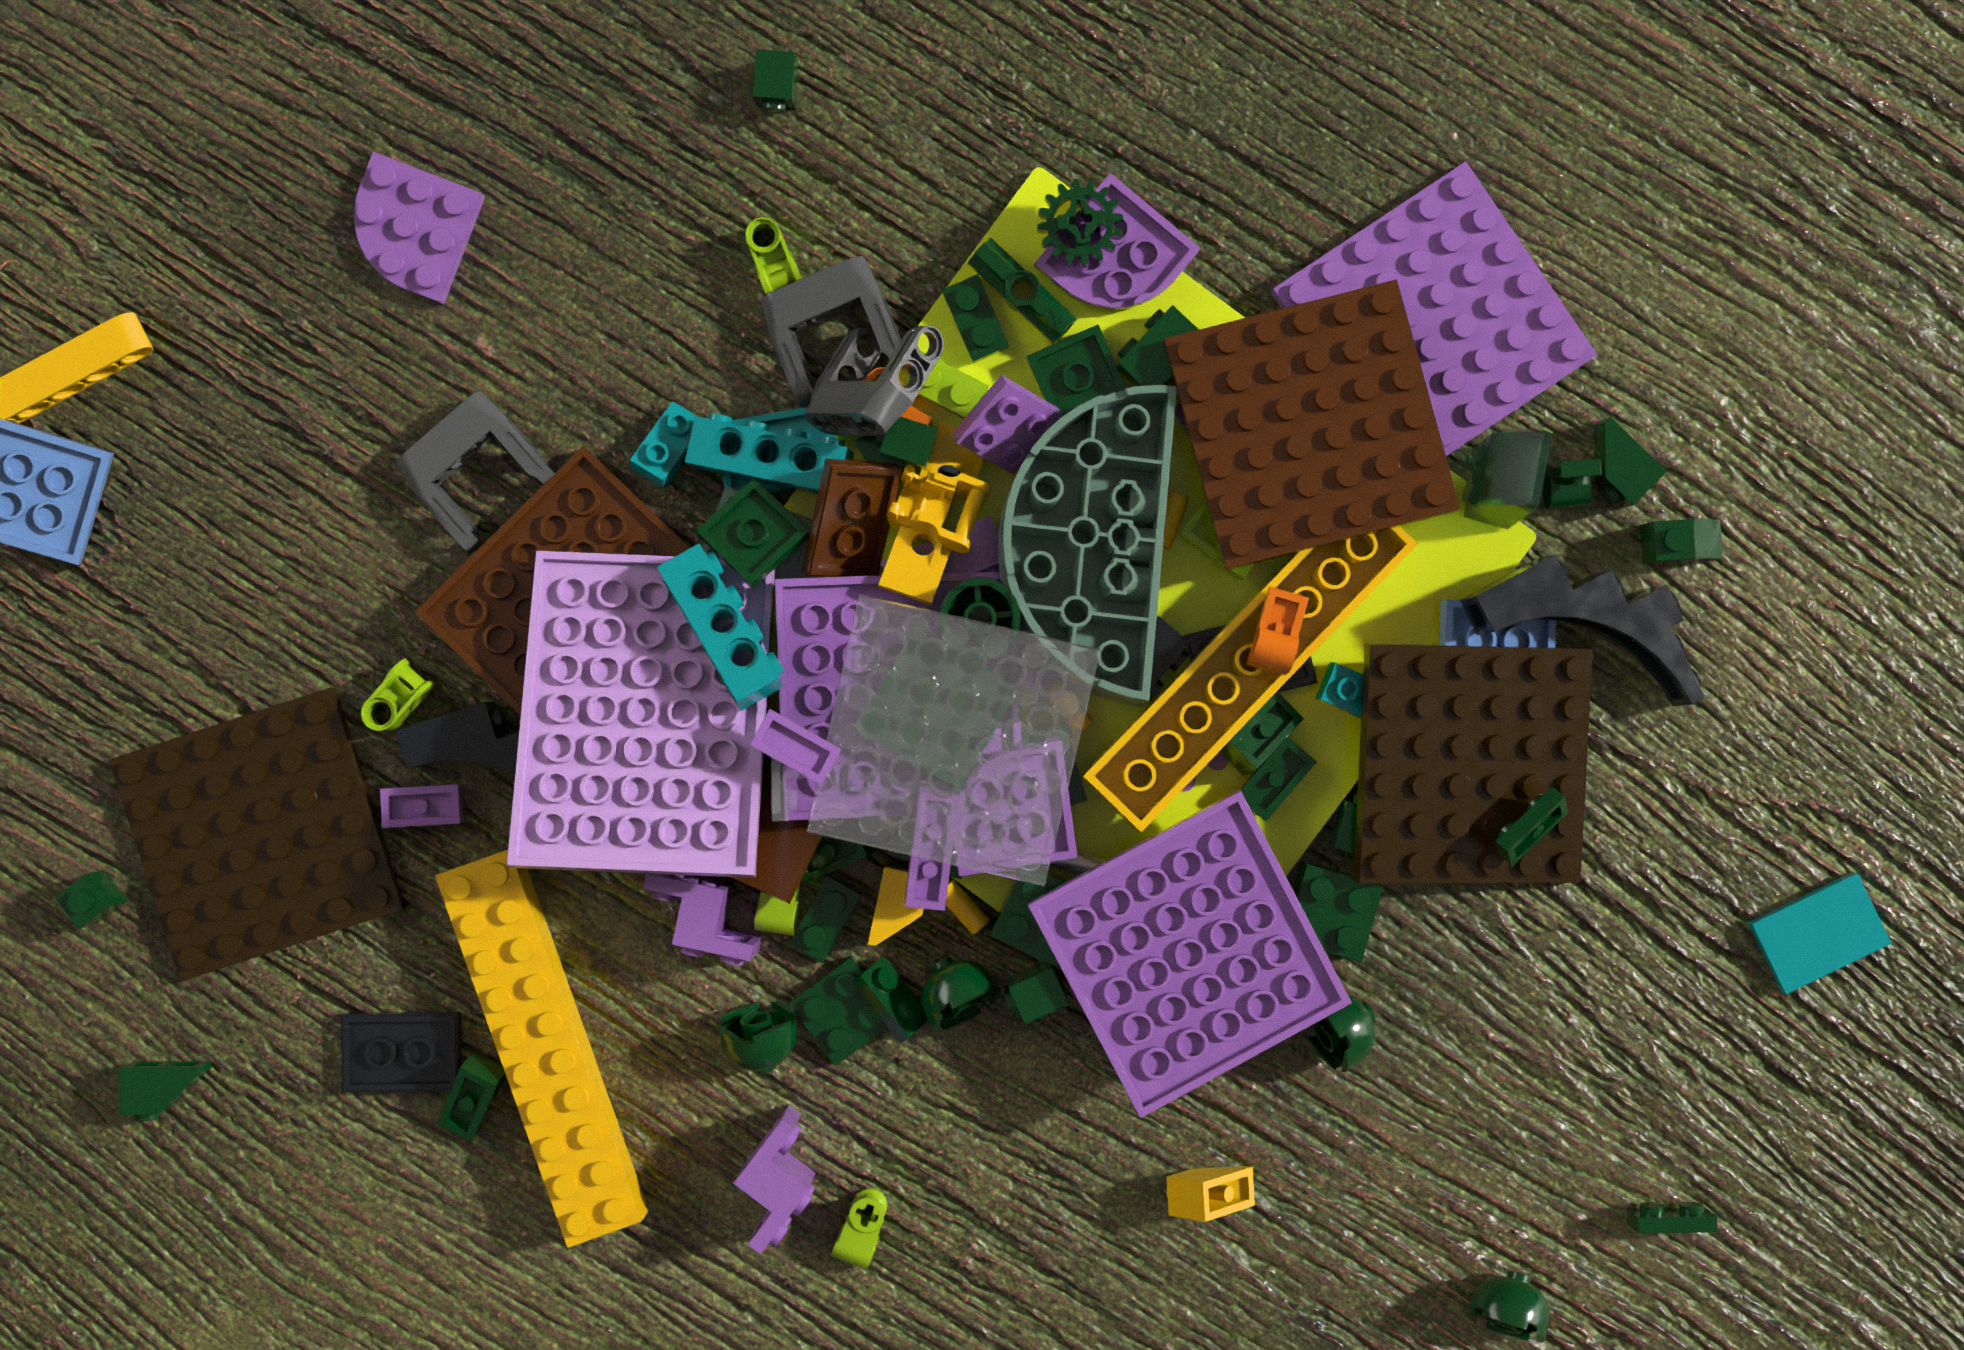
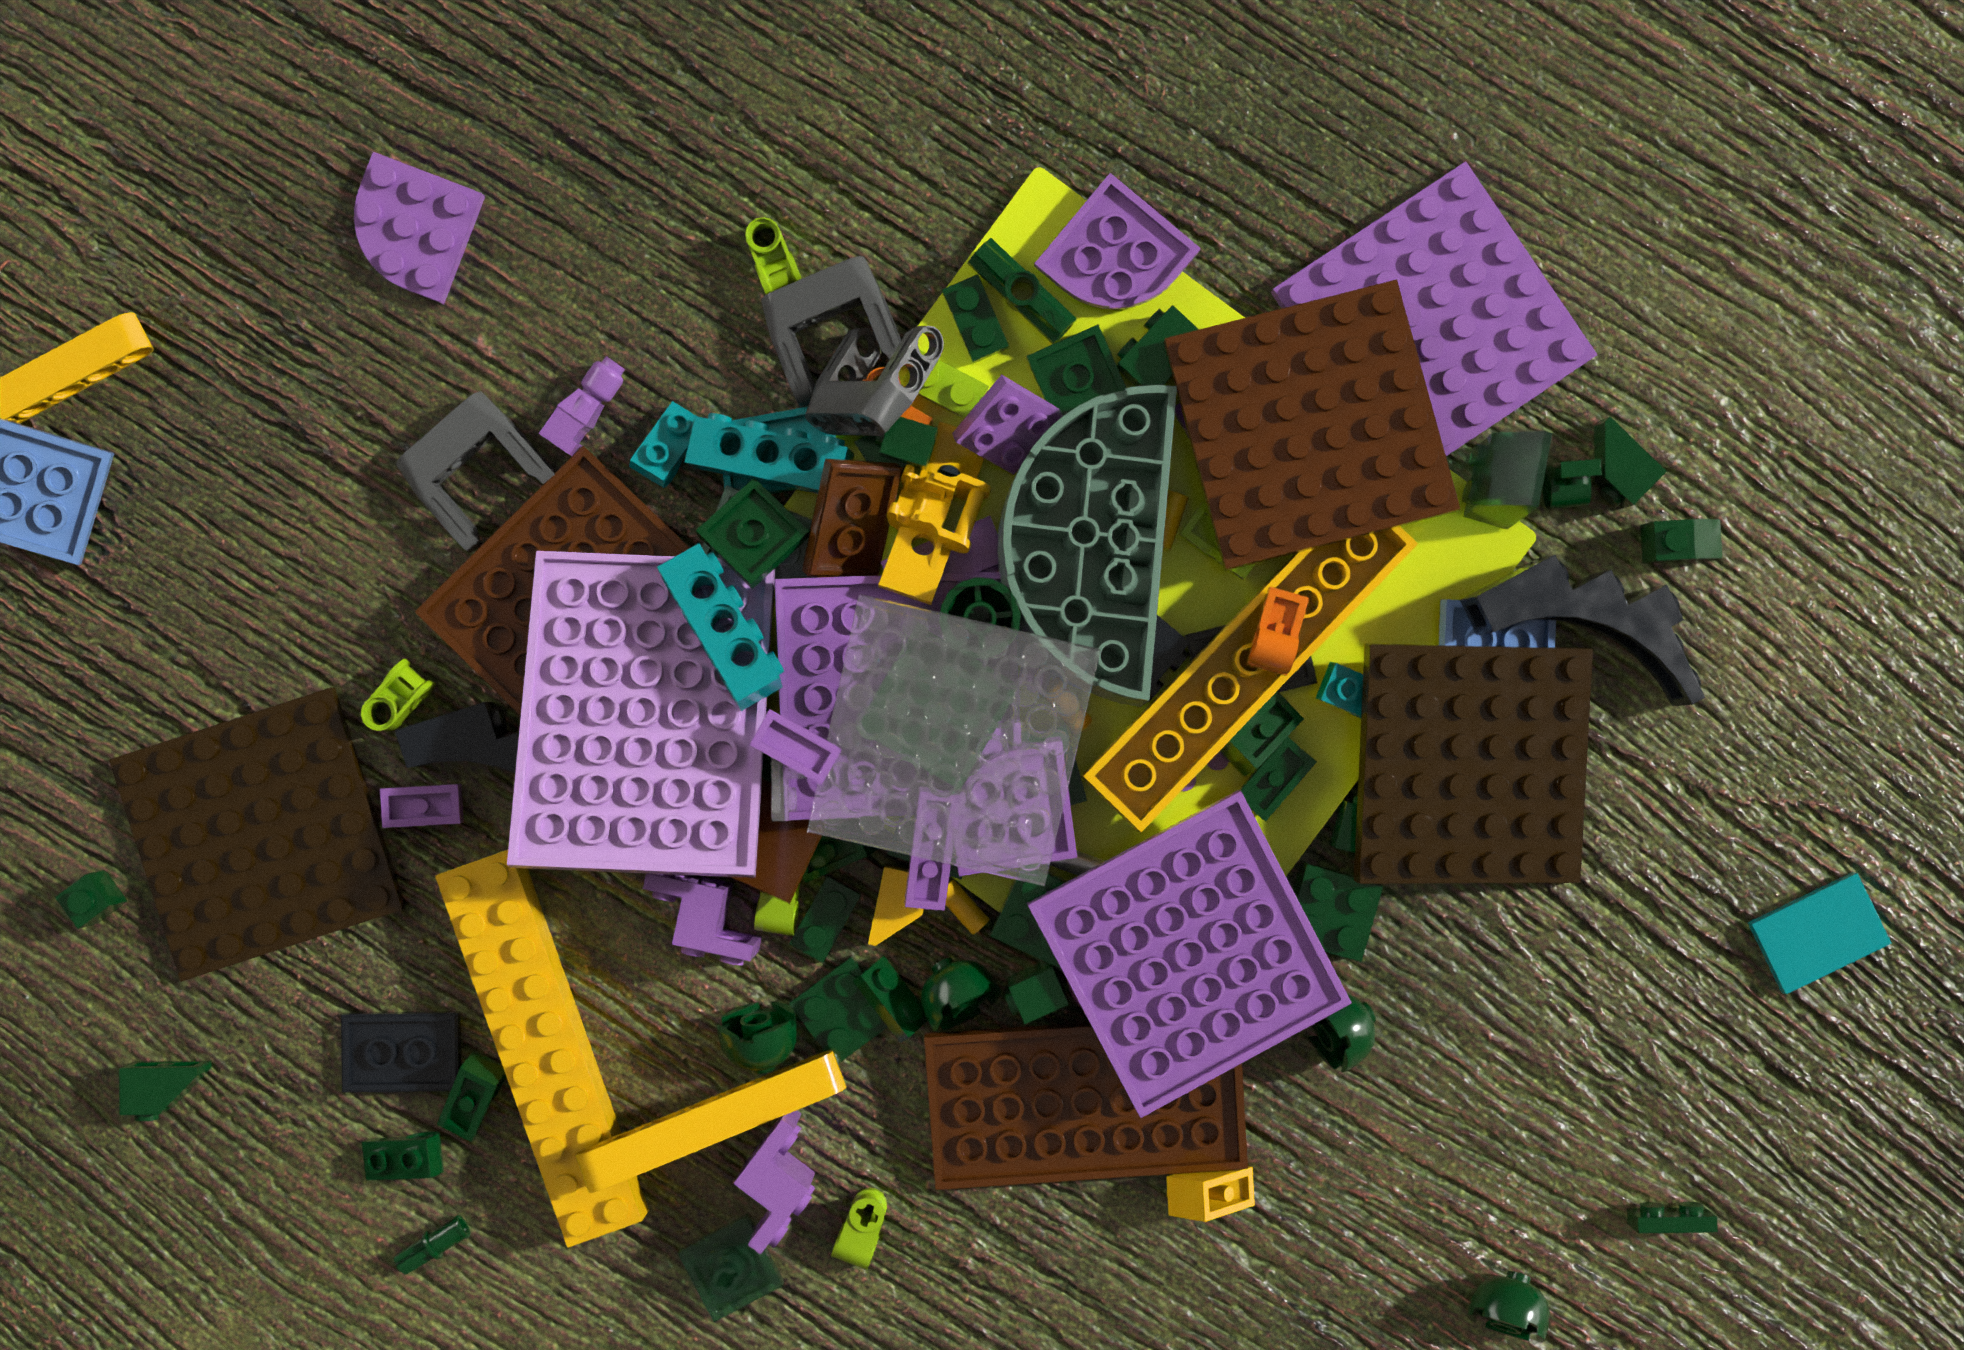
dark green brick [753,49,799,114] -> none
dark green gear [1037,179,1123,268] -> none
dark green plate [1496,787,1568,866] -> none
none -> dark green plate [361,1131,444,1181]
none -> dark green axle [393,1215,471,1275]
none -> medium lavender piece [539,356,625,456]
none -> yellow beam [575,1050,847,1193]
none -> clear green plate [677,1213,784,1322]
none -> reddish brown plate [924,1022,1248,1190]

